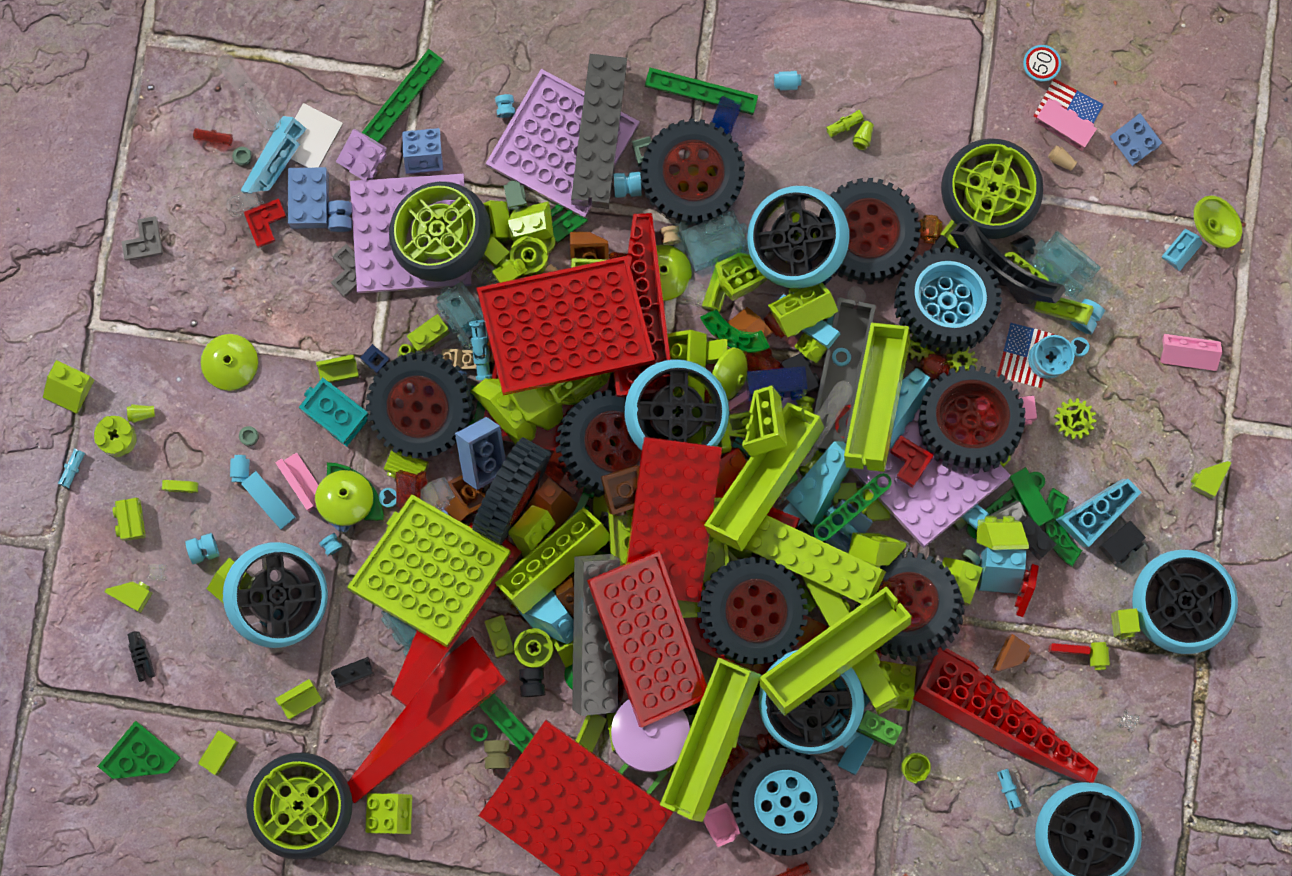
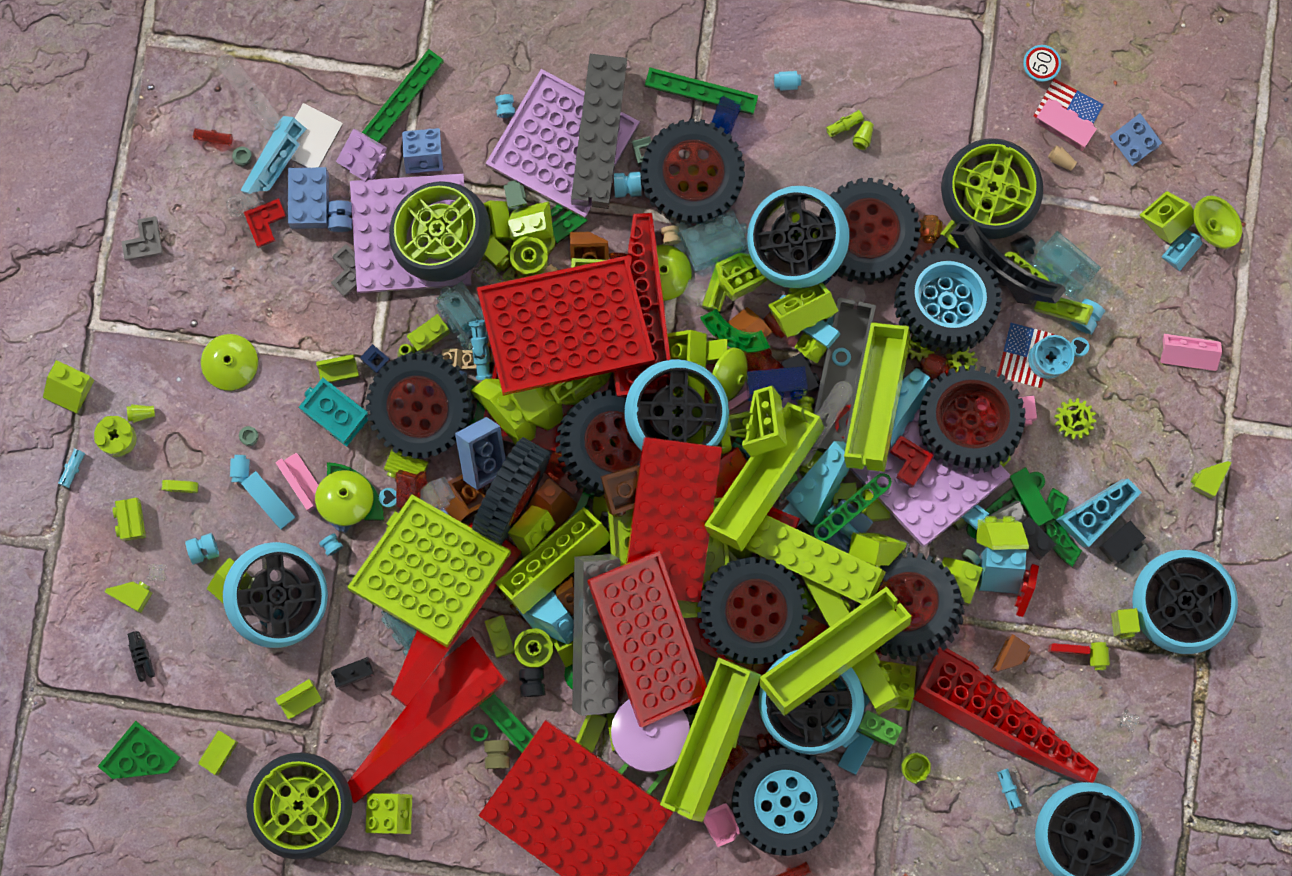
lime brick [492,258,528,283] -> none
none -> lime slope [1139,191,1195,244]

